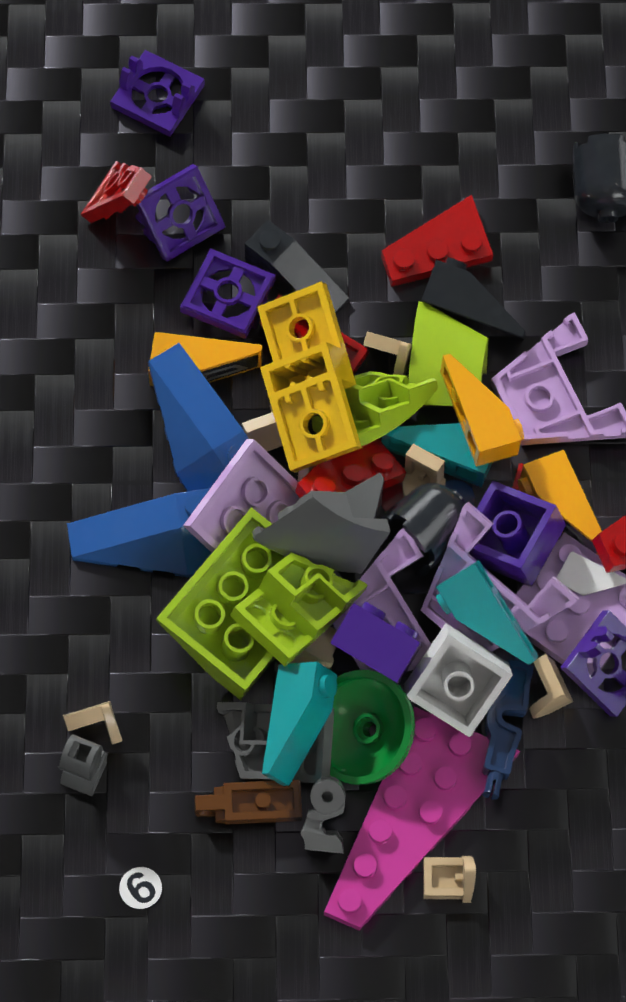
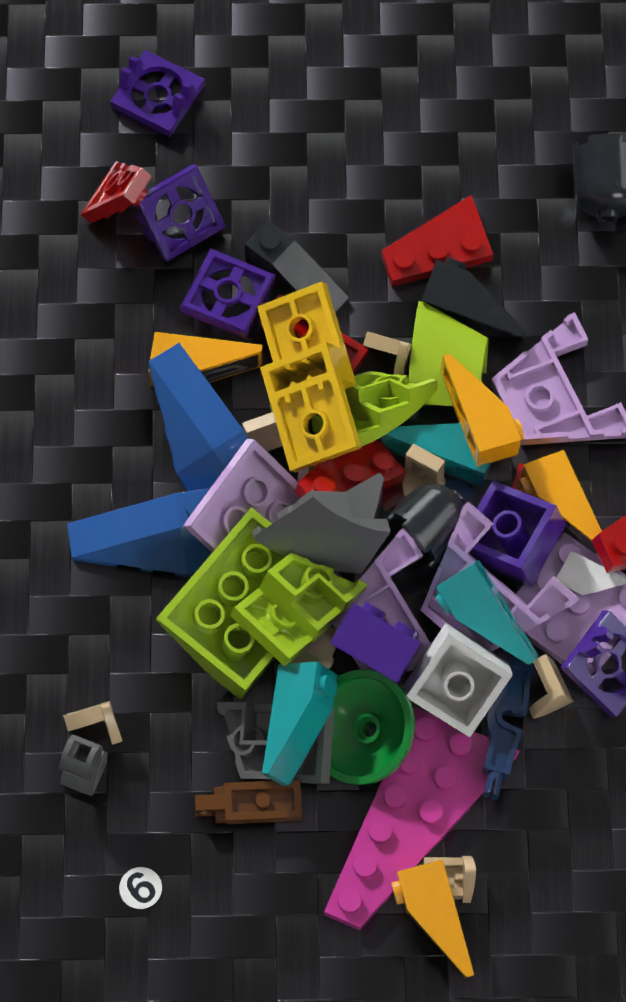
dark grey leg [301,776,346,854] -> none
none -> light orange slope [391,859,474,978]

